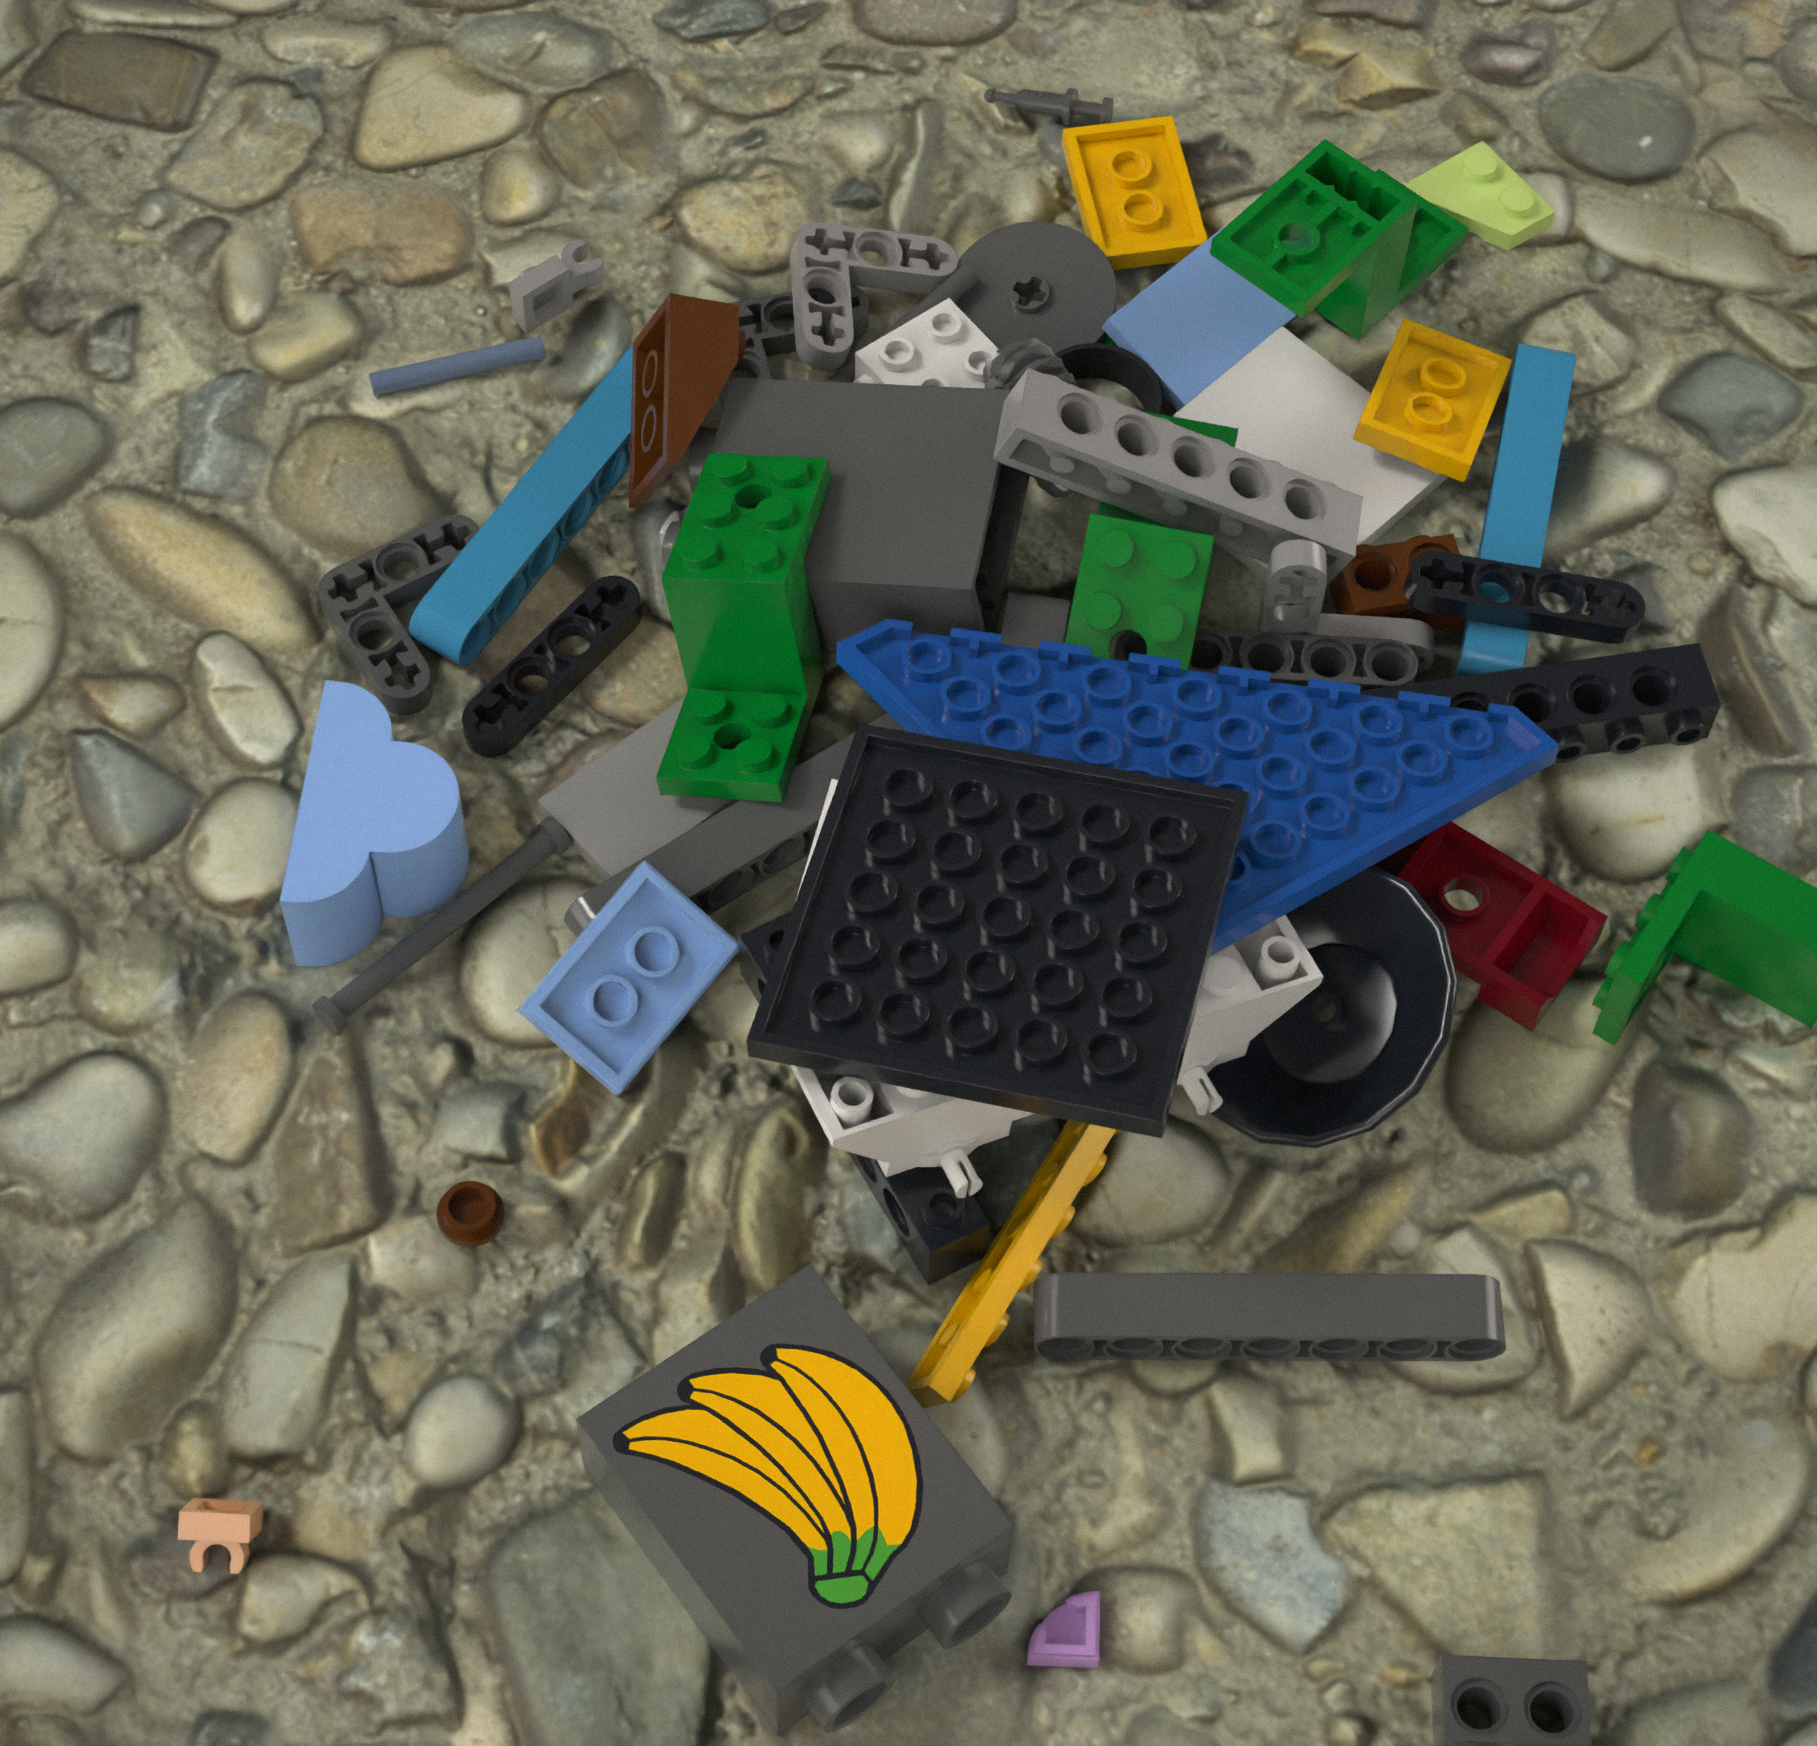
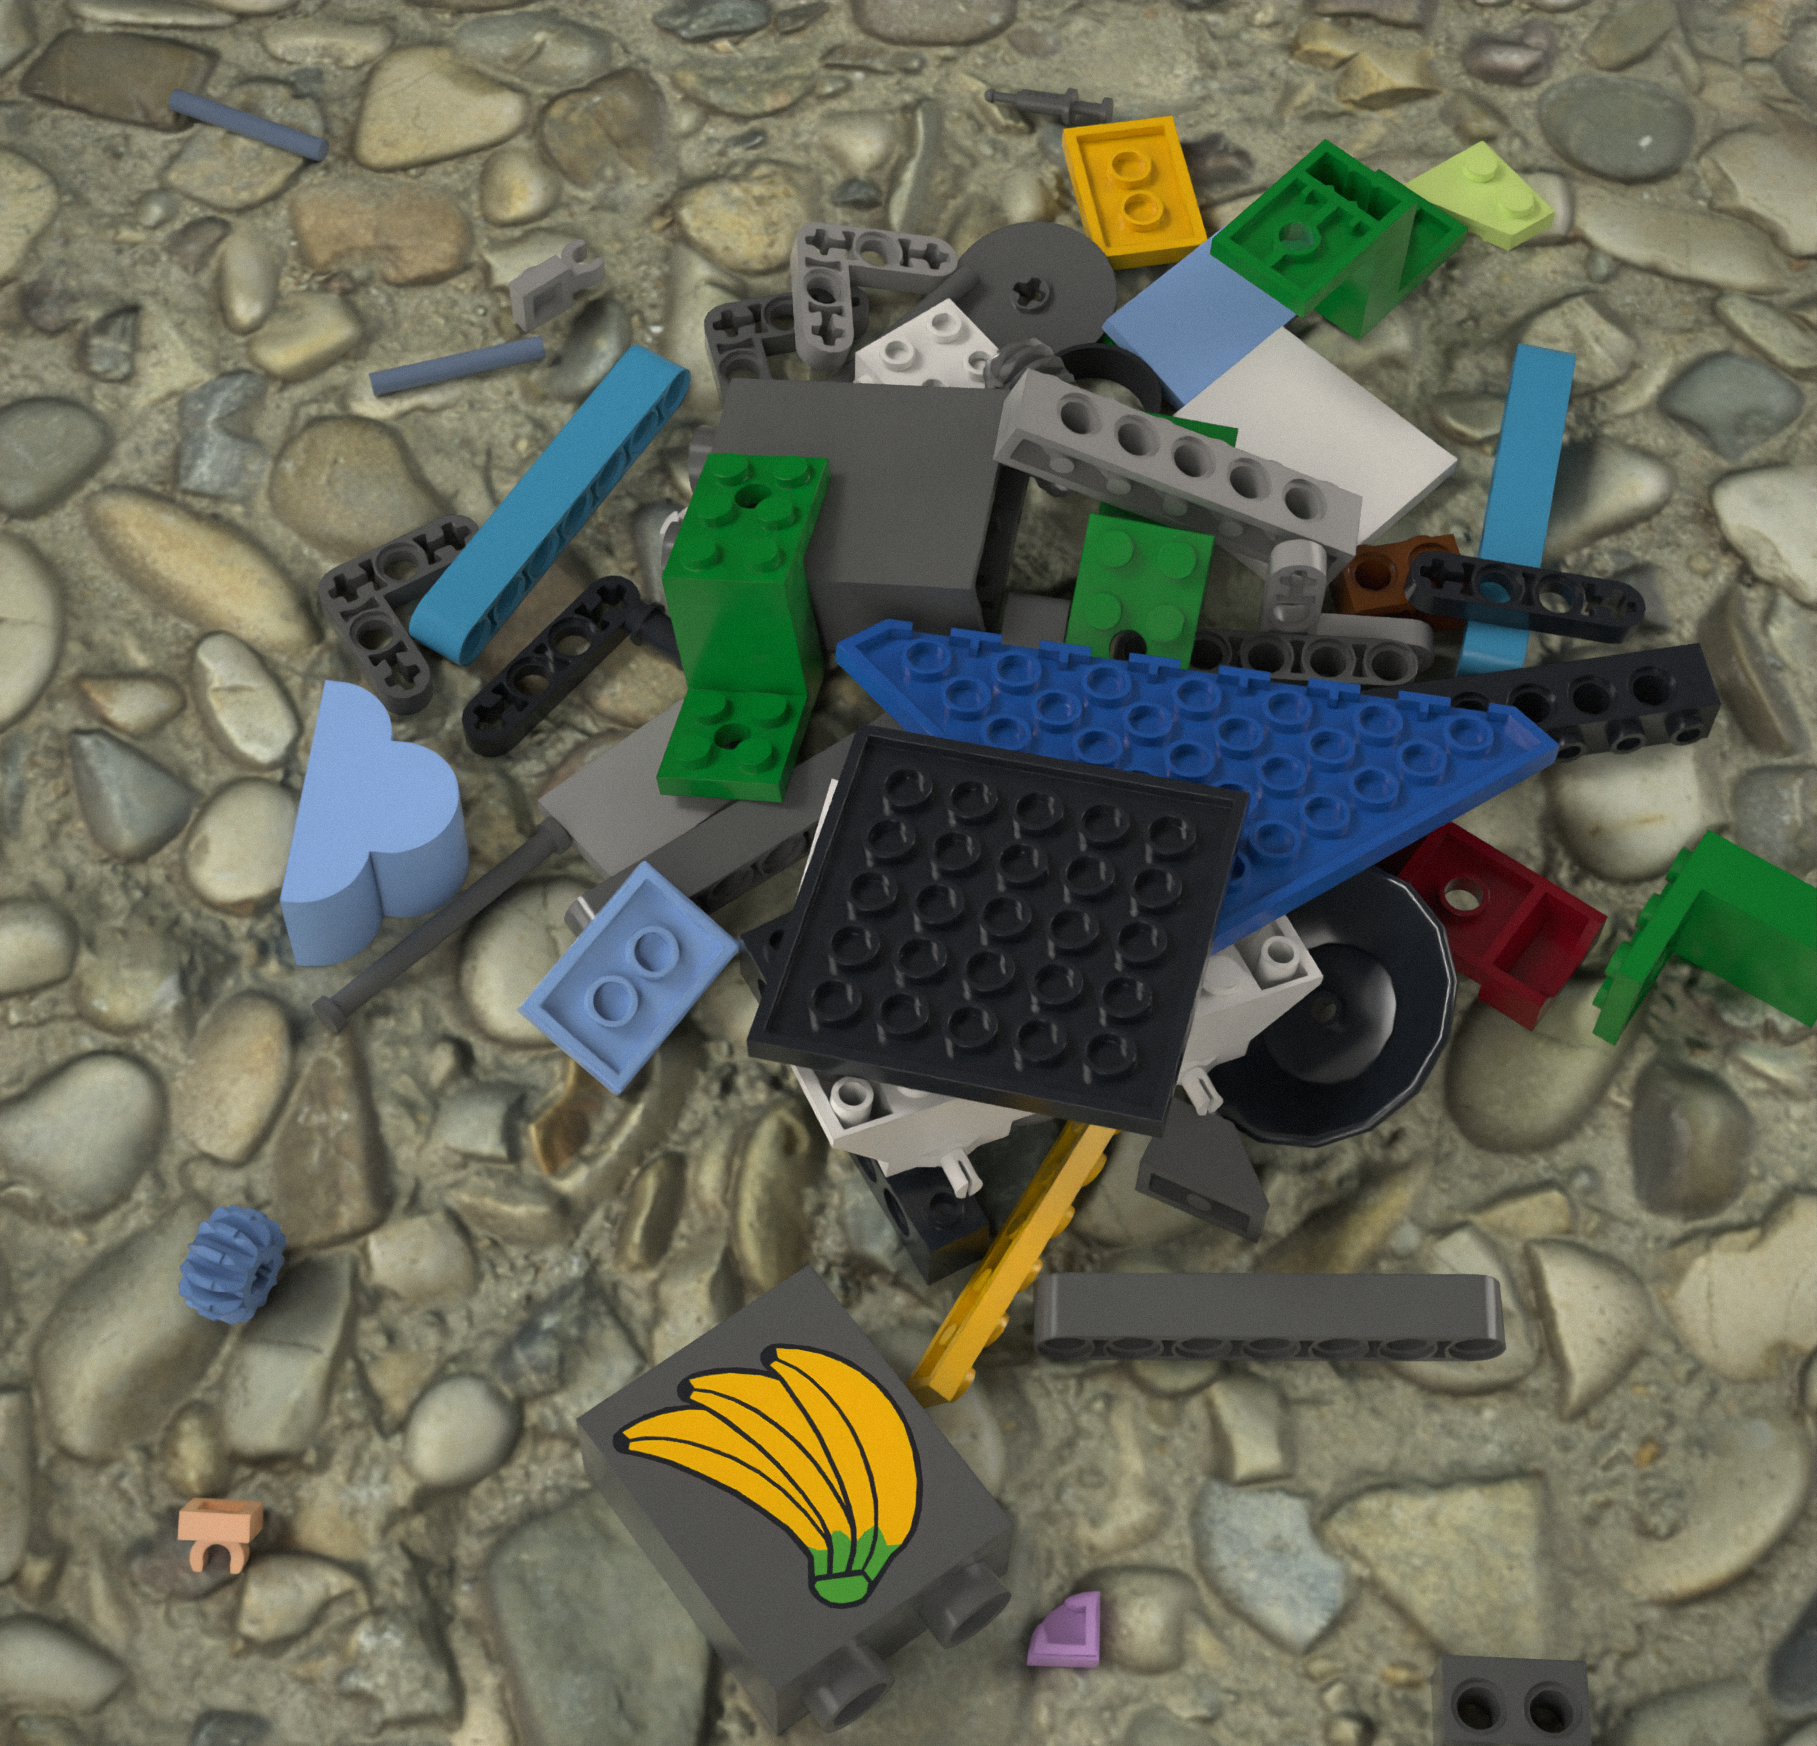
reddish brown plate [436,1181,505,1247] -> none
reddish brown slope [629,293,746,509] -> none
yellow plate [1353,318,1513,483] -> none
none -> sand blue bar [169,88,329,162]
none -> medium blue gear [179,1204,286,1325]
none -> black pin [624,600,683,671]
none -> dark grey slope [1135,1097,1270,1244]

